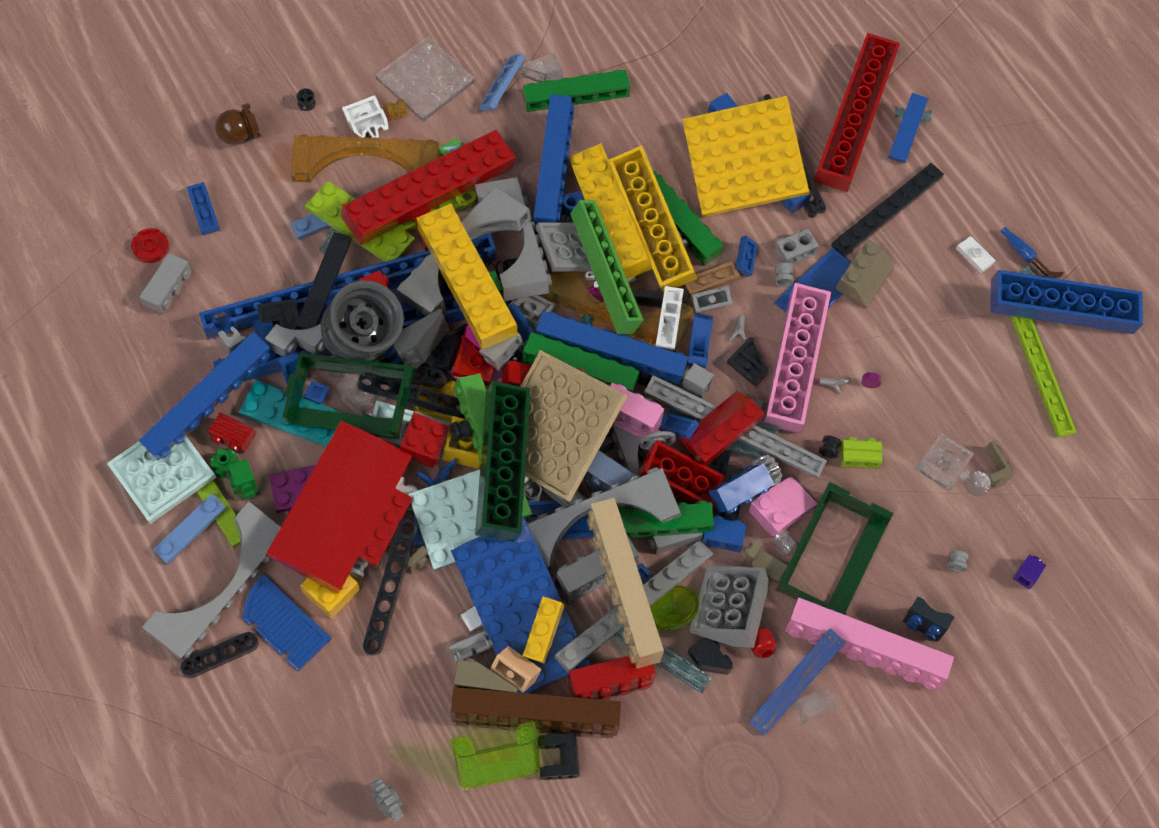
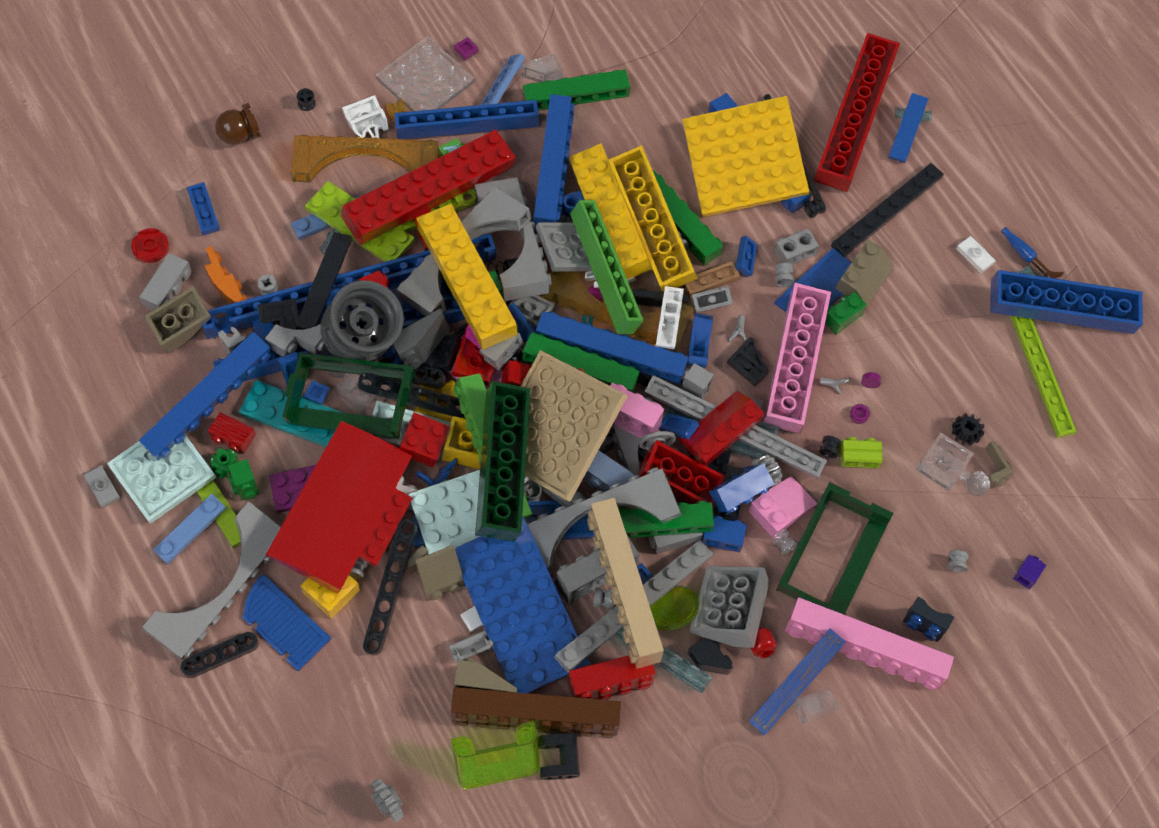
black wheel [450,420,471,442] -> none
light nougat brick [490,646,541,693] -> none
yellow brick [523,596,565,664] -> none
dark tan bracket [744,539,787,582] -> none
none -> light grey plate [84,465,120,509]
none -> dark tan slope [145,286,211,353]
none -> orange slope [205,246,247,304]
none -> light grey wheel [257,274,278,295]
none -> blue brick [394,100,539,140]
none -> dark tan slope [415,545,464,601]
none -> magenta plate [454,37,479,61]
none -> light grey wheel [593,587,614,609]
none -> green brick [825,292,867,335]
none -> magenta tile [850,404,870,424]
none -> black gear [951,413,984,446]

